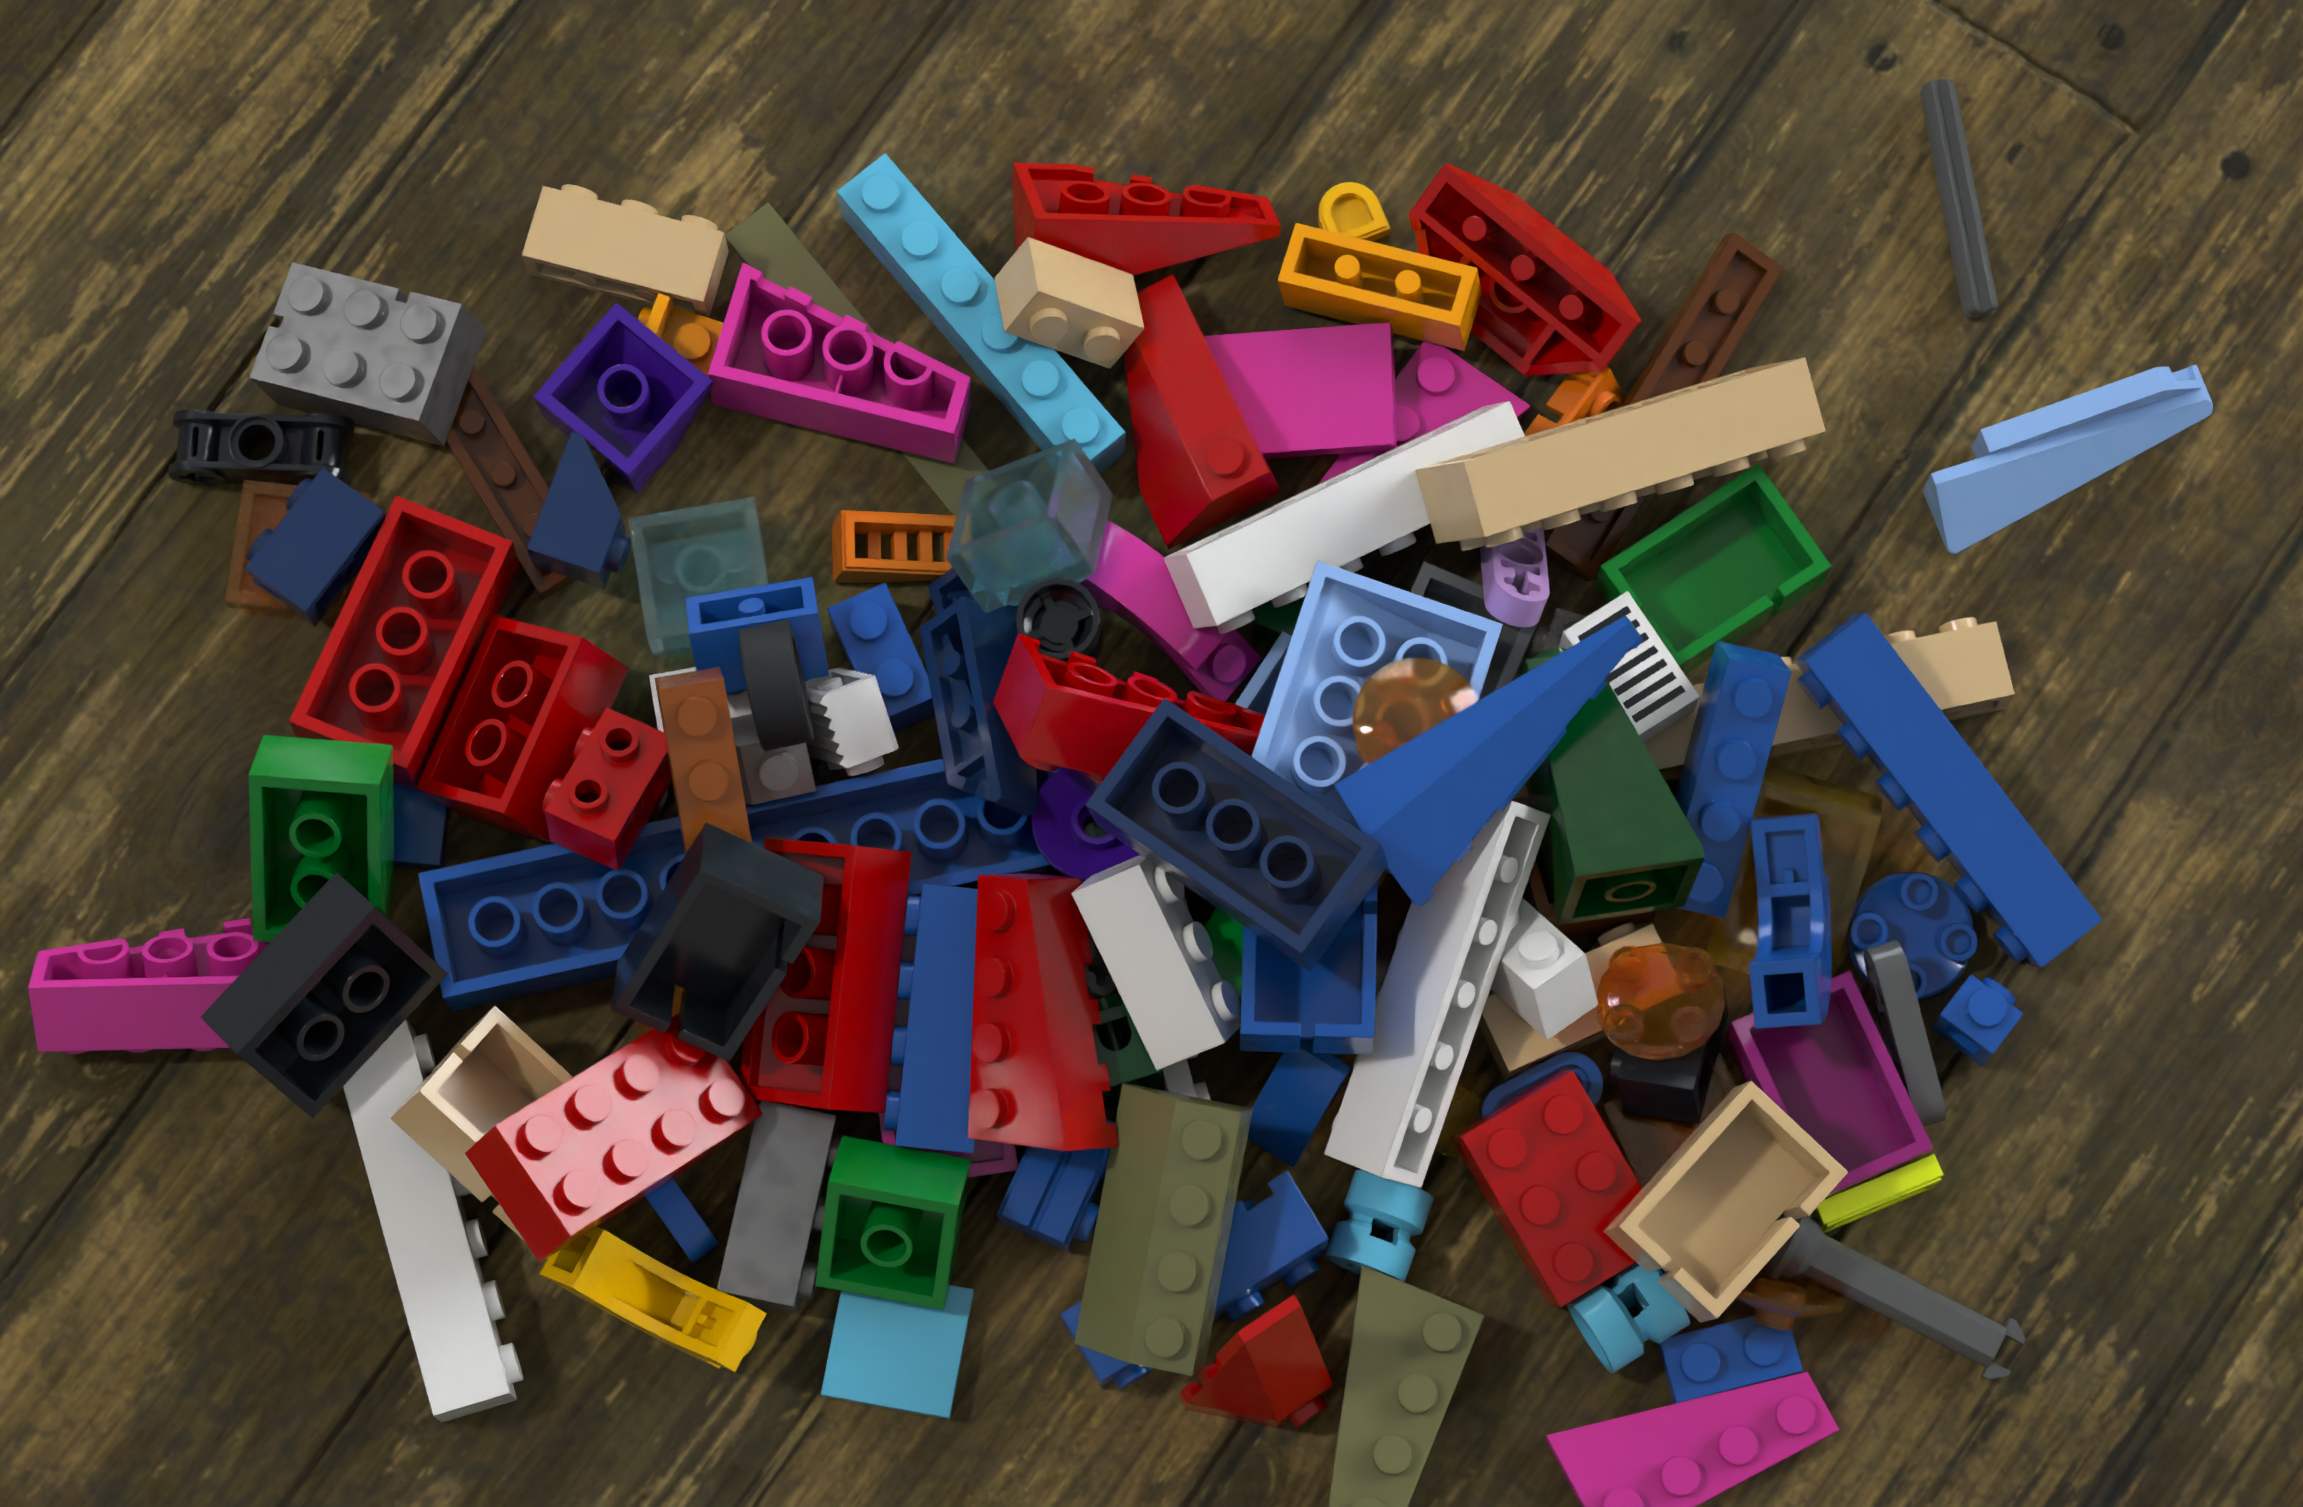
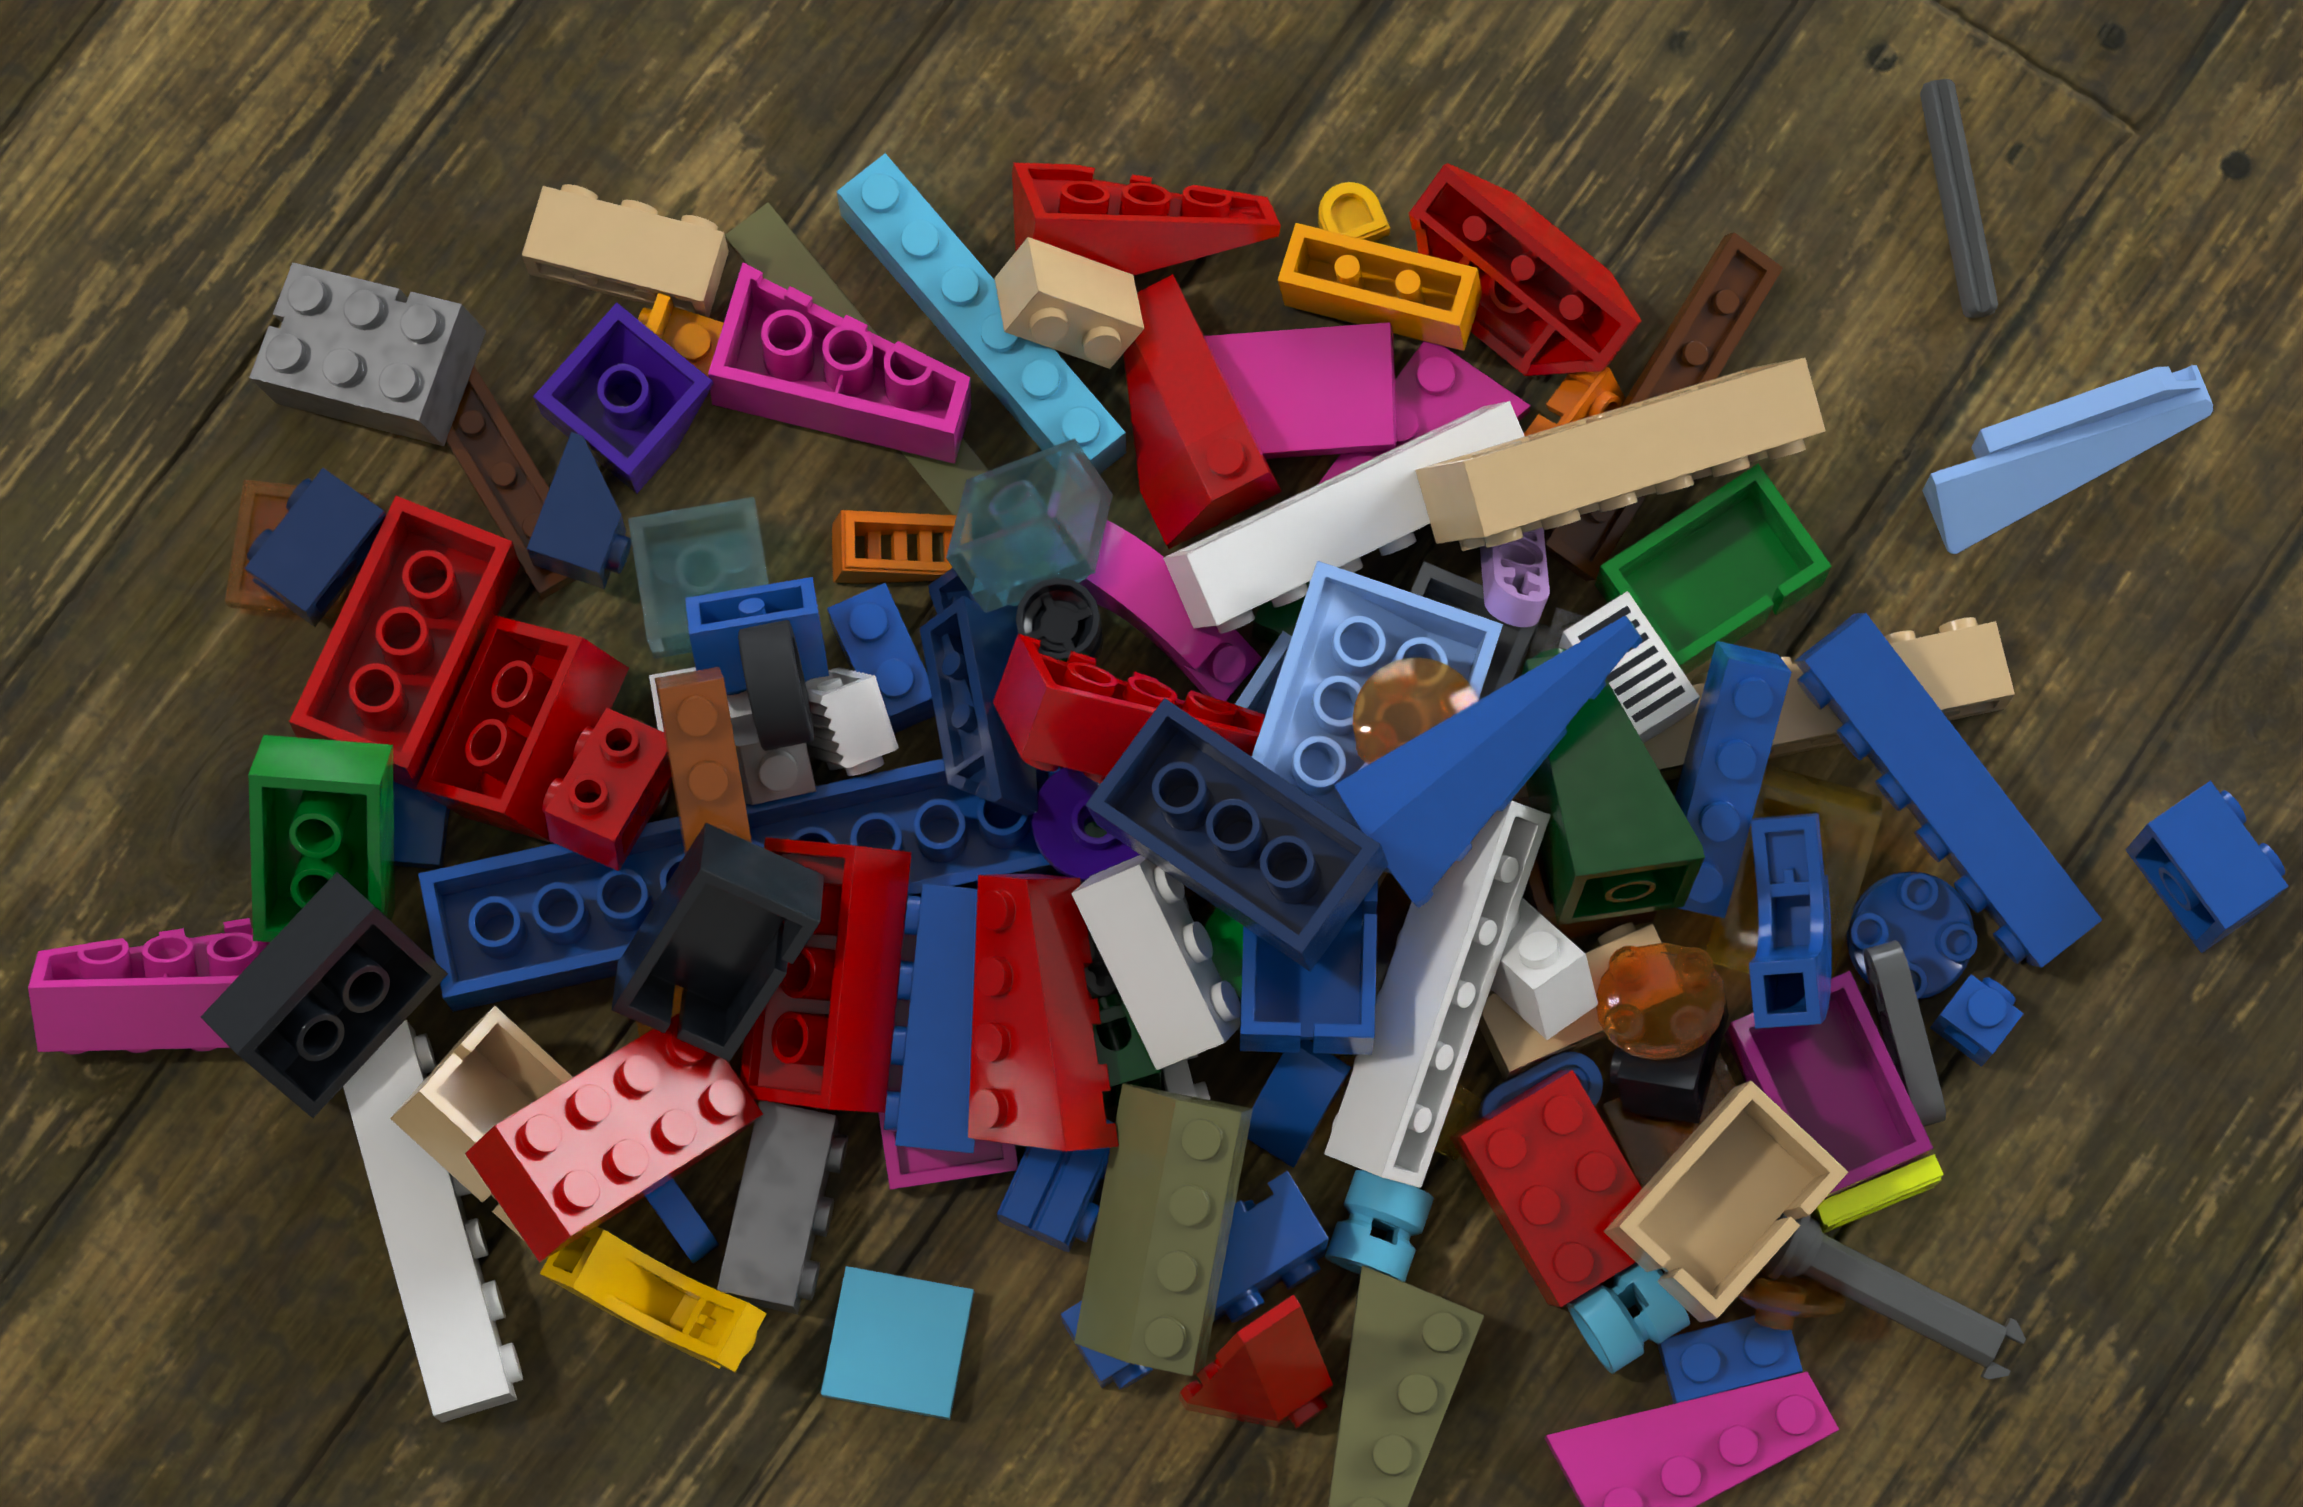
black piece [169,409,355,486] -> none
green brick [815,1136,971,1310] -> none
none -> blue brick [2125,780,2288,953]

